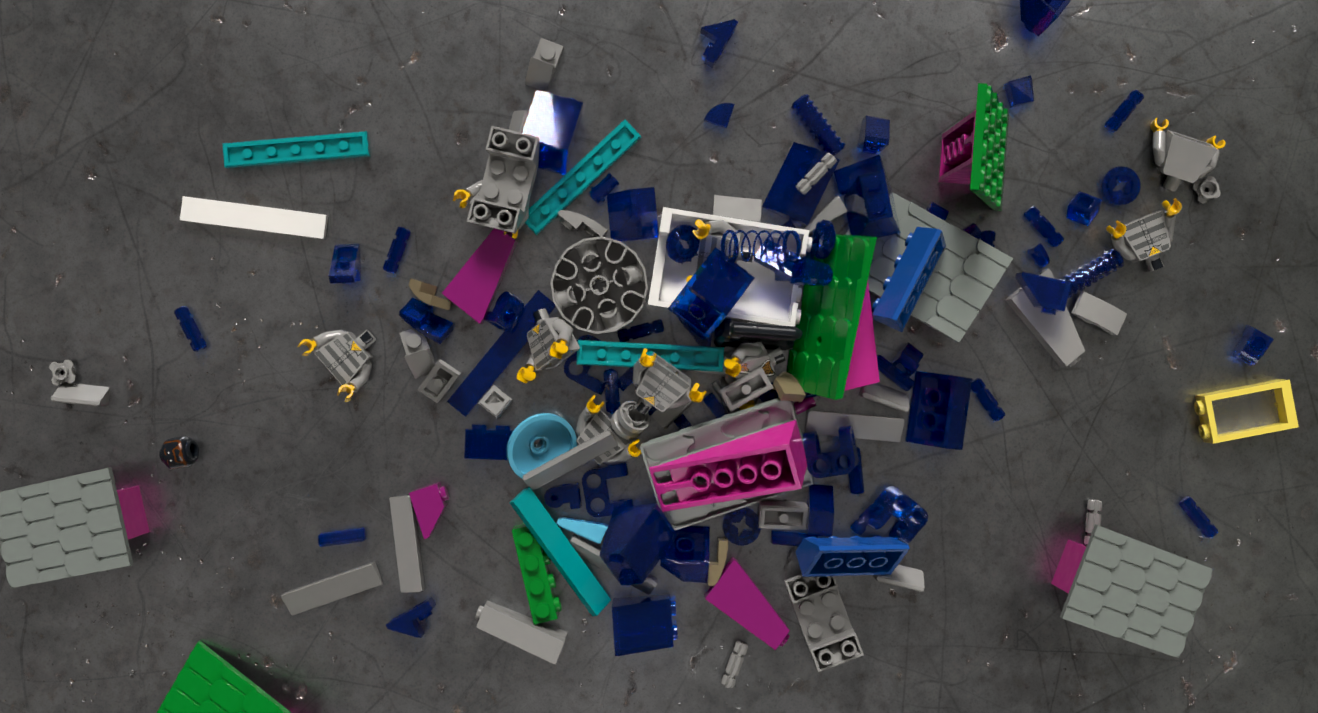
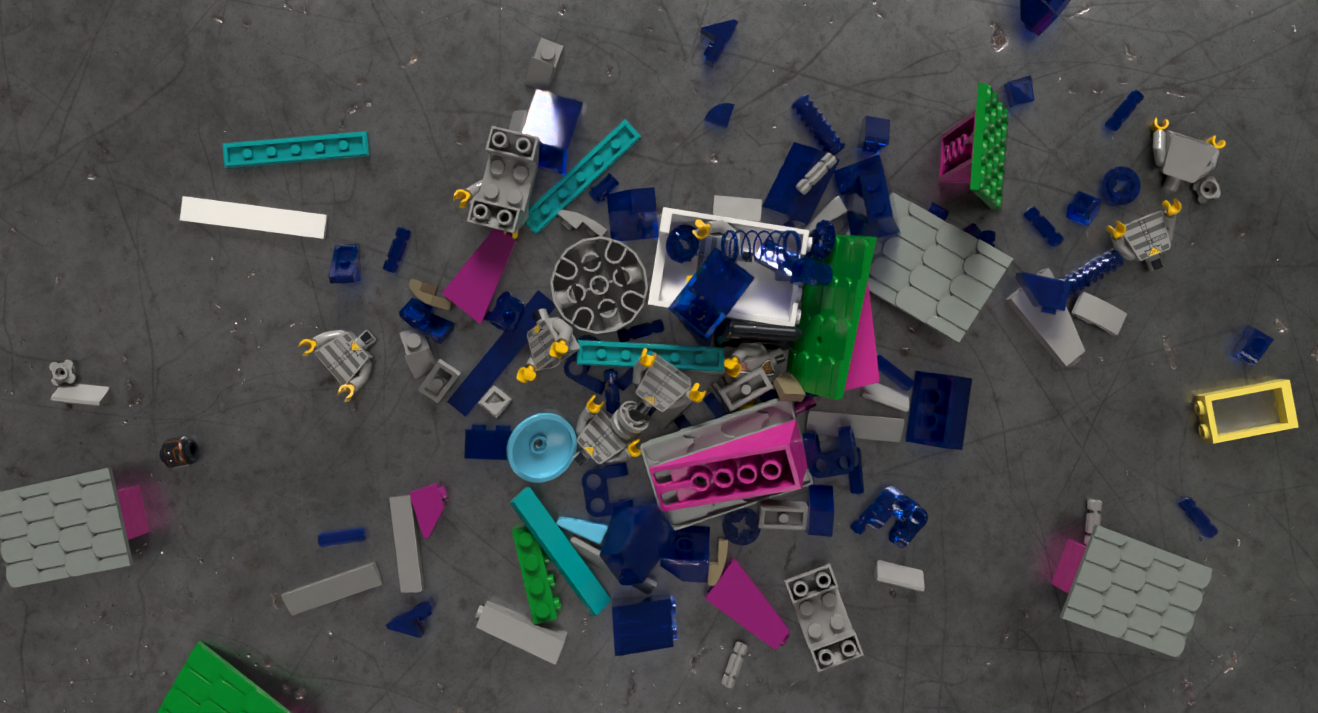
clear blue axle [174,306,207,352] -> none
light grey slope [523,429,618,490] -> none
clear blue leg [544,482,582,509] -> none
clear blue axle [771,531,818,547] -> none
blue slope [795,536,910,577] -> none
blue slope [872,227,946,332] -> none
clear blue leg [887,342,924,382] -> none
clear blue axle [969,378,1005,422] -> none
clear blue tile [1027,243,1050,269] -> none

